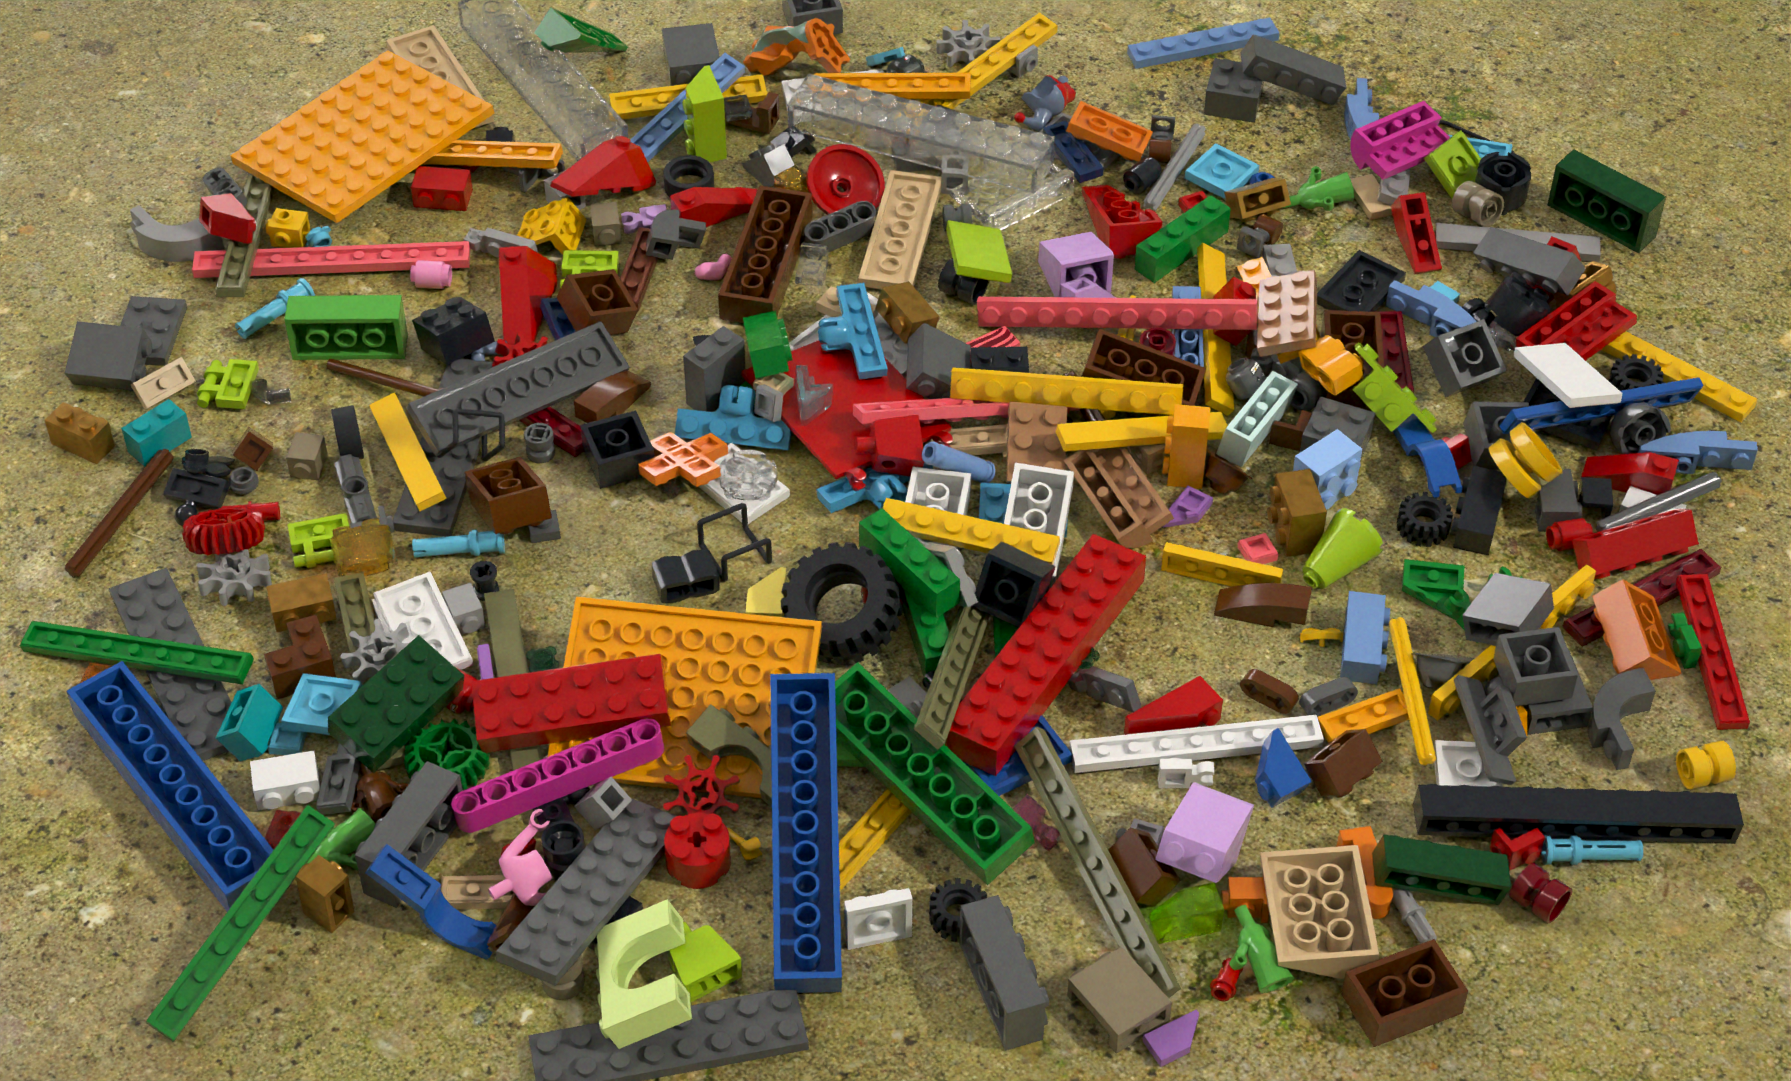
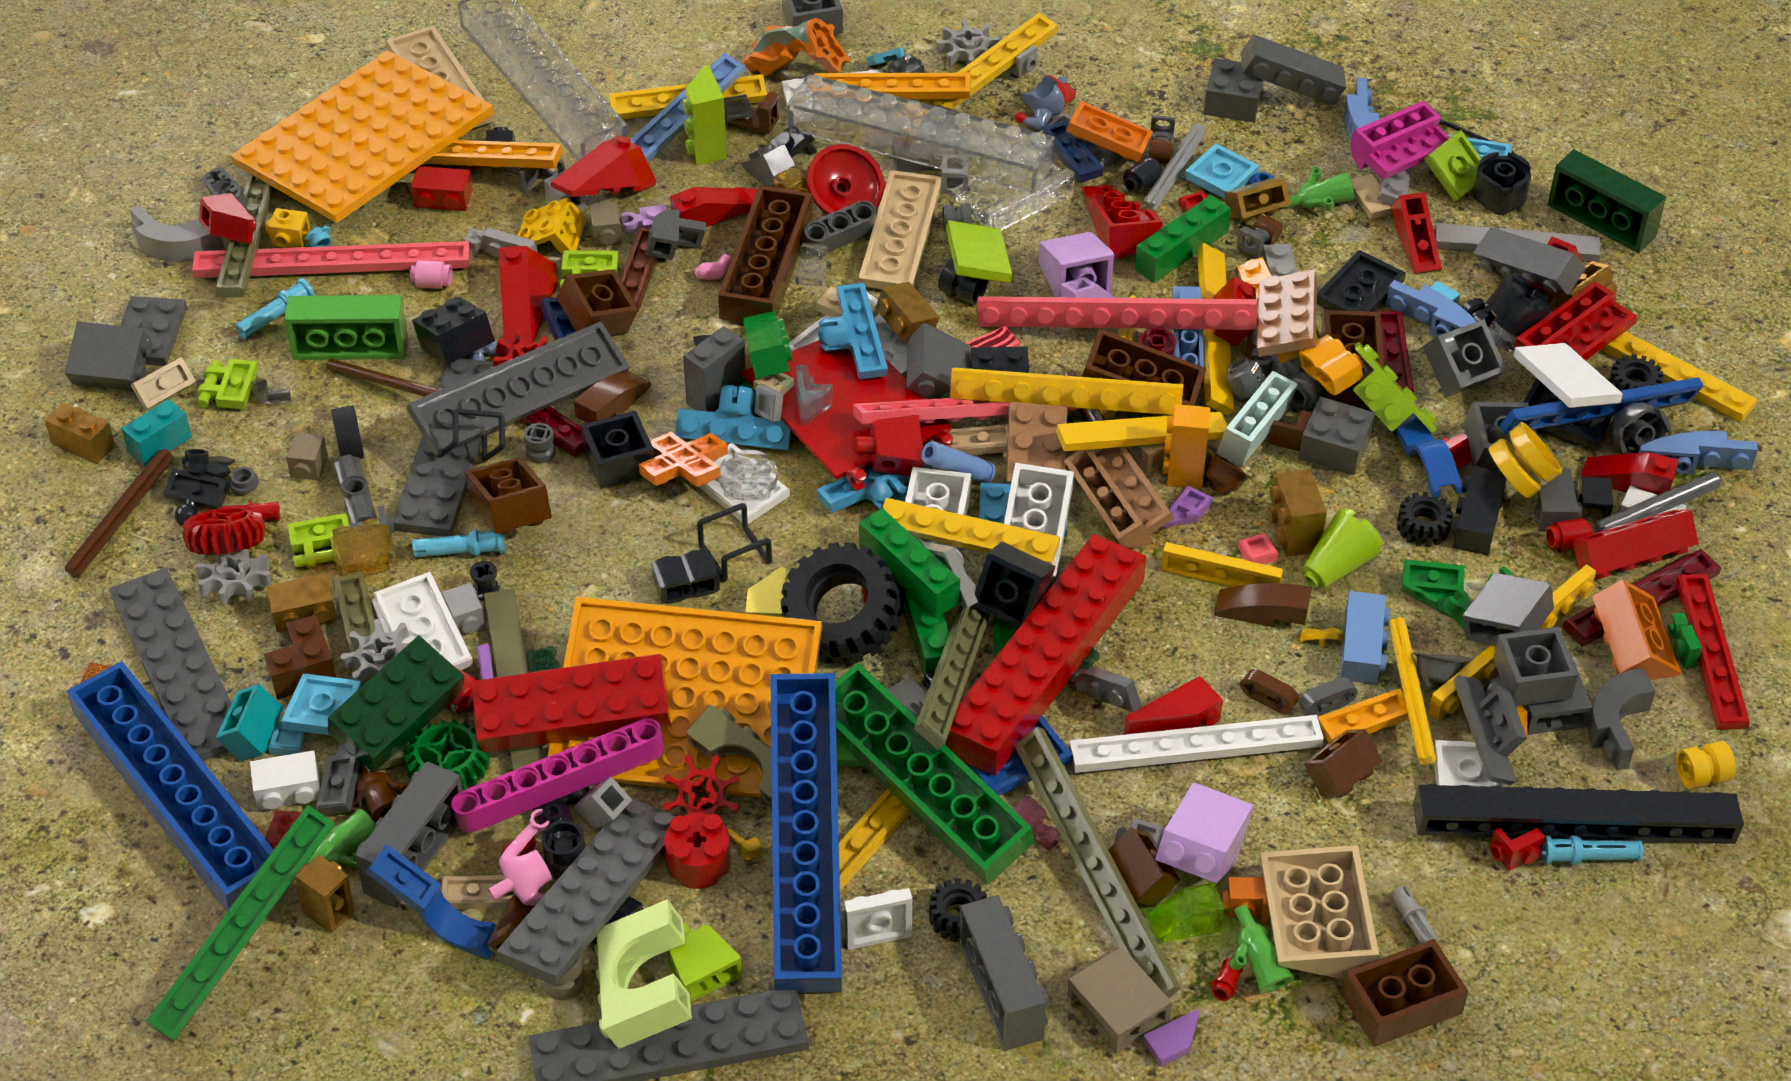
green tile [19,621,254,685] -> none
reddish brown panel [232,427,274,471] -> none
yellow tile [369,392,446,511] -> none
dark grey plate [528,510,561,543] -> none
green wedge [534,7,628,53] -> none
dark grey brick [662,23,720,86] -> none
black tyre [663,155,714,198] -> none
medium blue plate [1127,17,1279,69] -> none
white plate [1158,758,1214,788] -> none
blue slope [1255,728,1312,808] -> none
light blue brick [1293,429,1362,510] -> none
orange leg [1336,826,1393,919] -> none
dark green brick [1372,834,1511,905] -> none
dark tan wheel [1452,181,1504,227] -> none
dark red wheel [1509,863,1573,924] -> none

